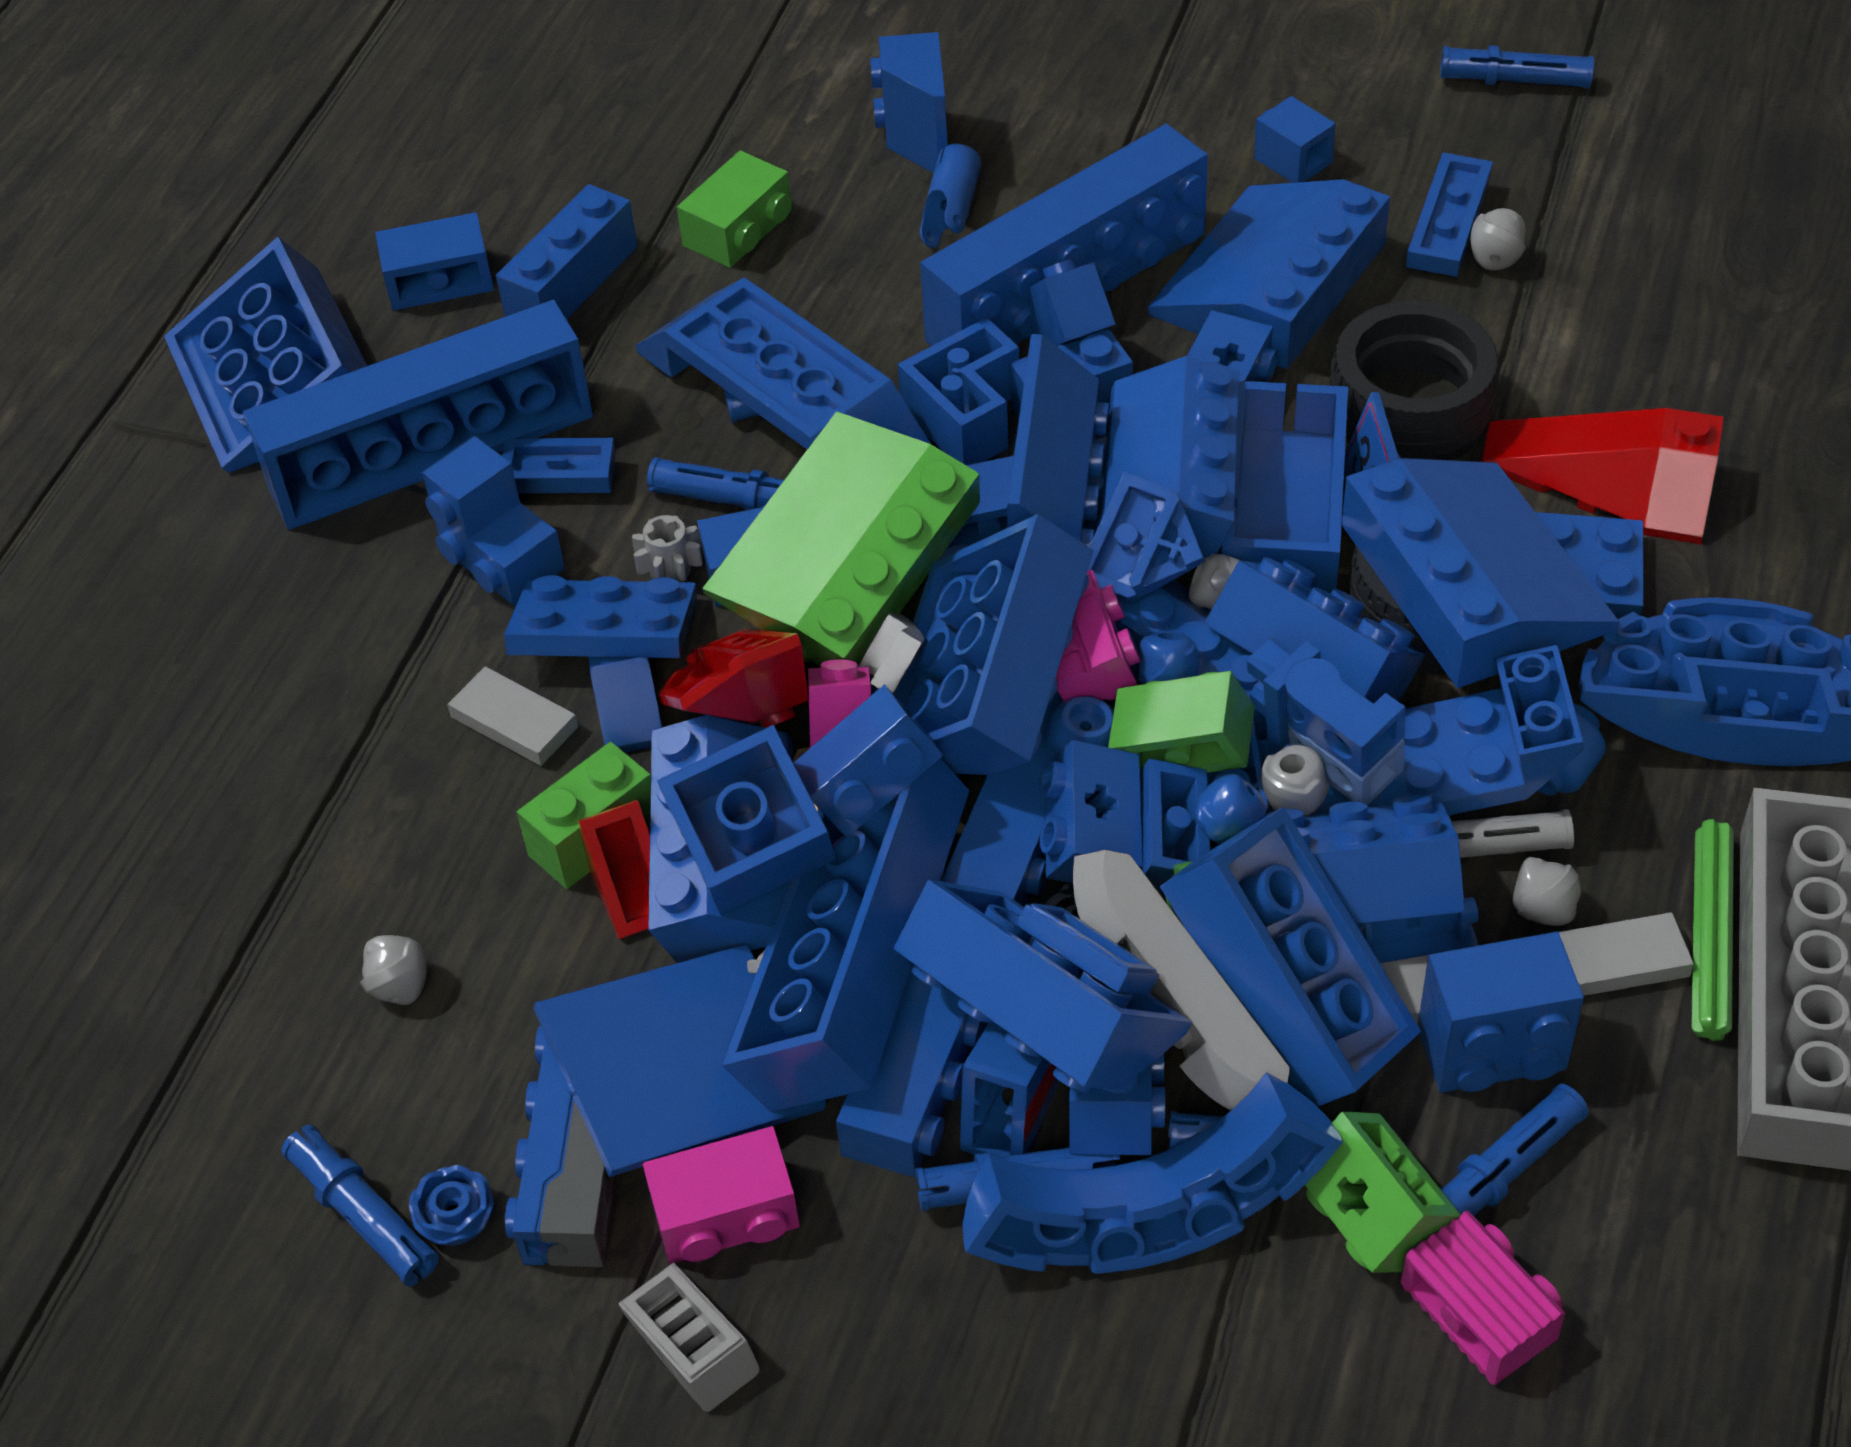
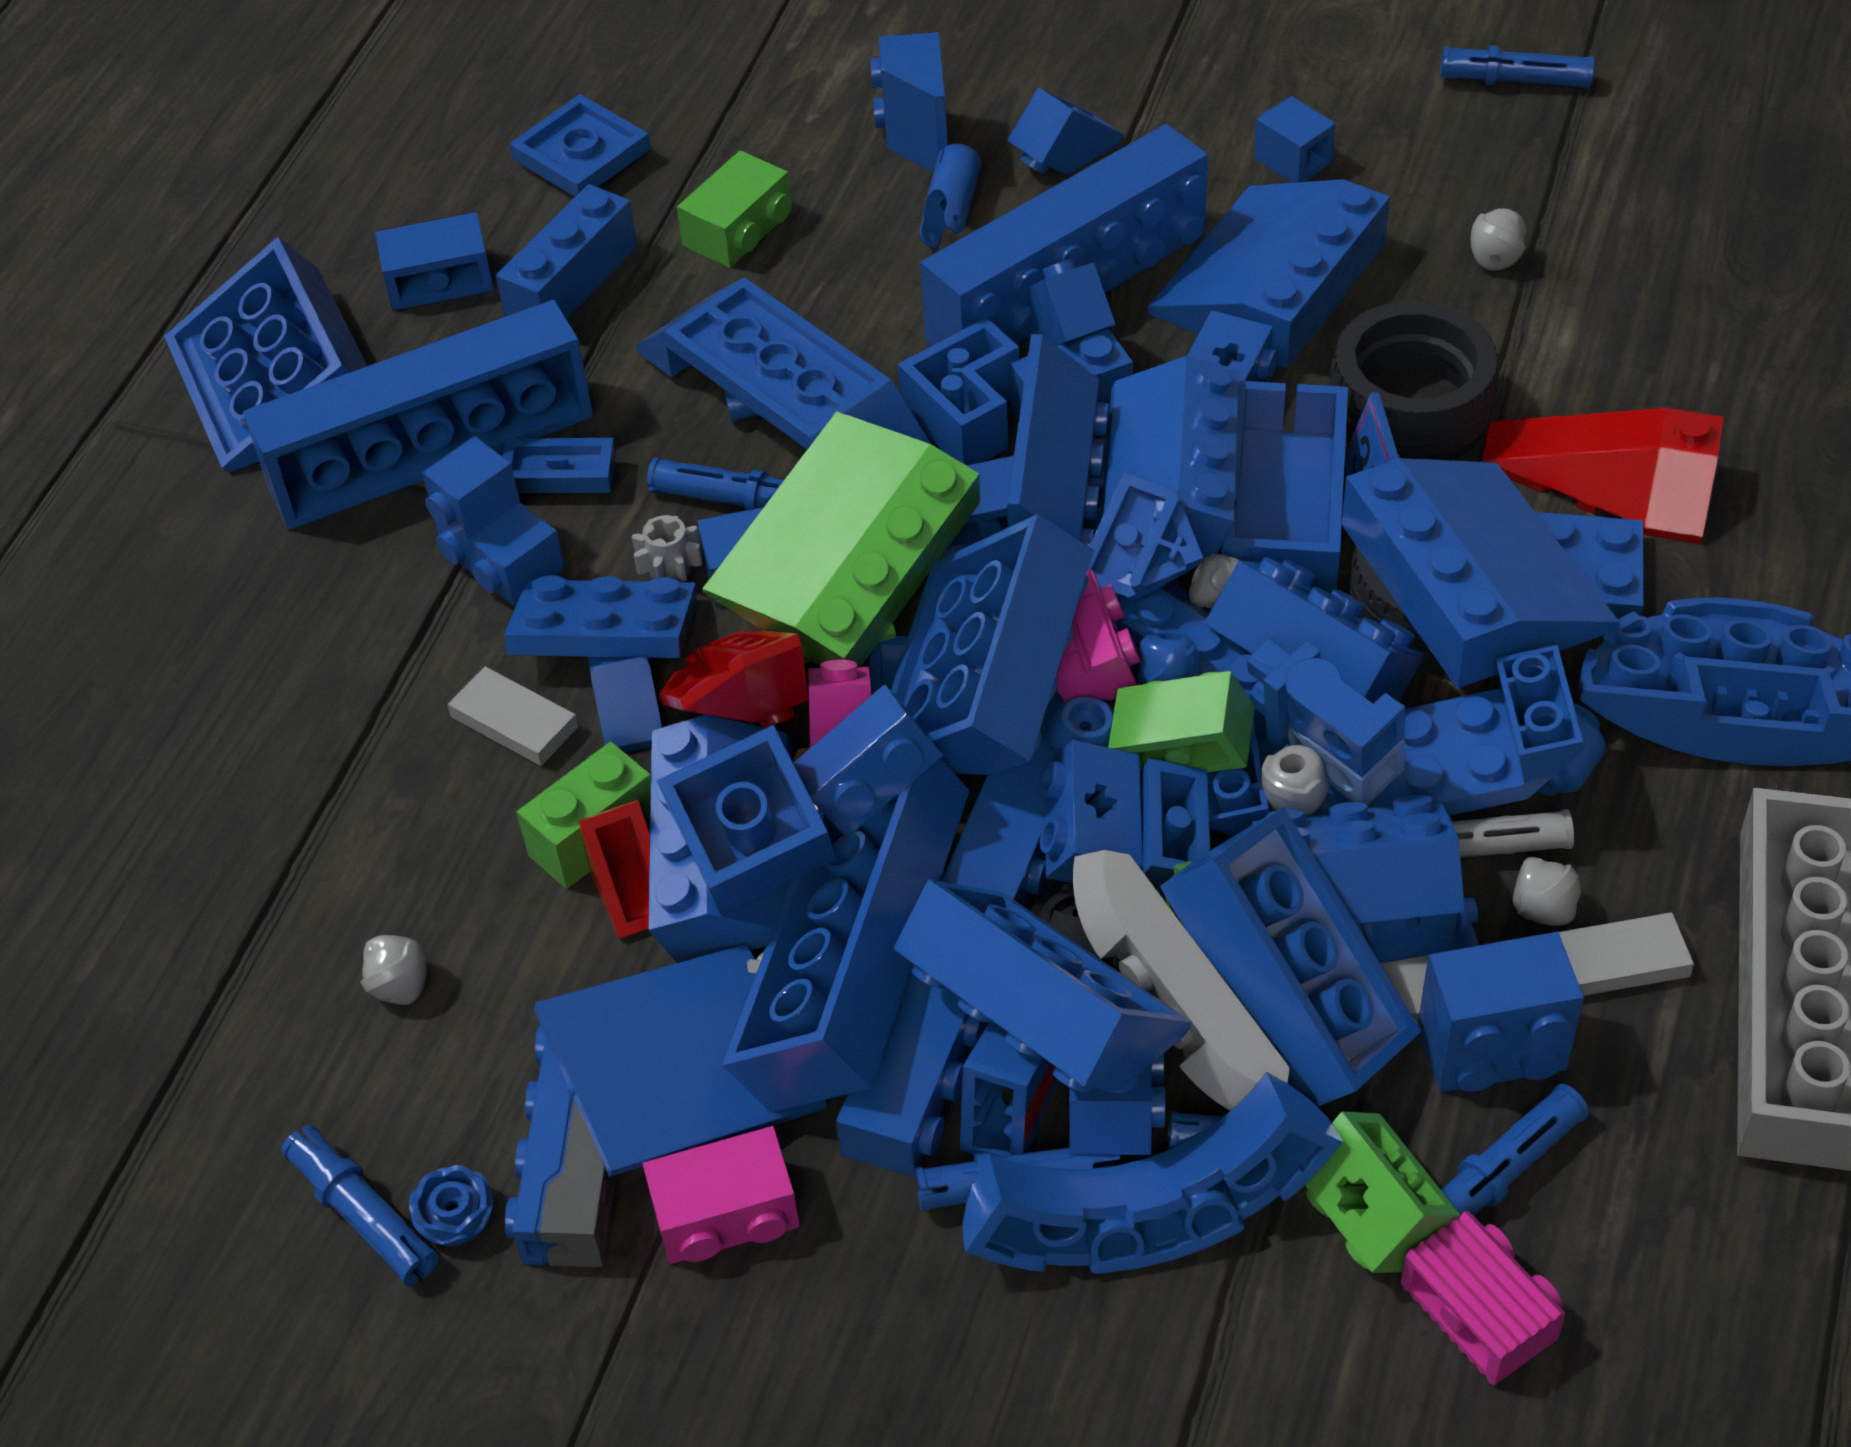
light grey slope [618,1262,759,1412] -> none
light grey slope [858,611,924,693] -> none
blue tile [1016,903,1160,995] -> none
blue piece [1194,774,1267,845] -> none
blue plate [1406,153,1493,277] -> none
bright green axle [1692,819,1734,1041] -> none
none -> blue plate [509,94,651,197]
none -> blue slope [1008,87,1125,175]

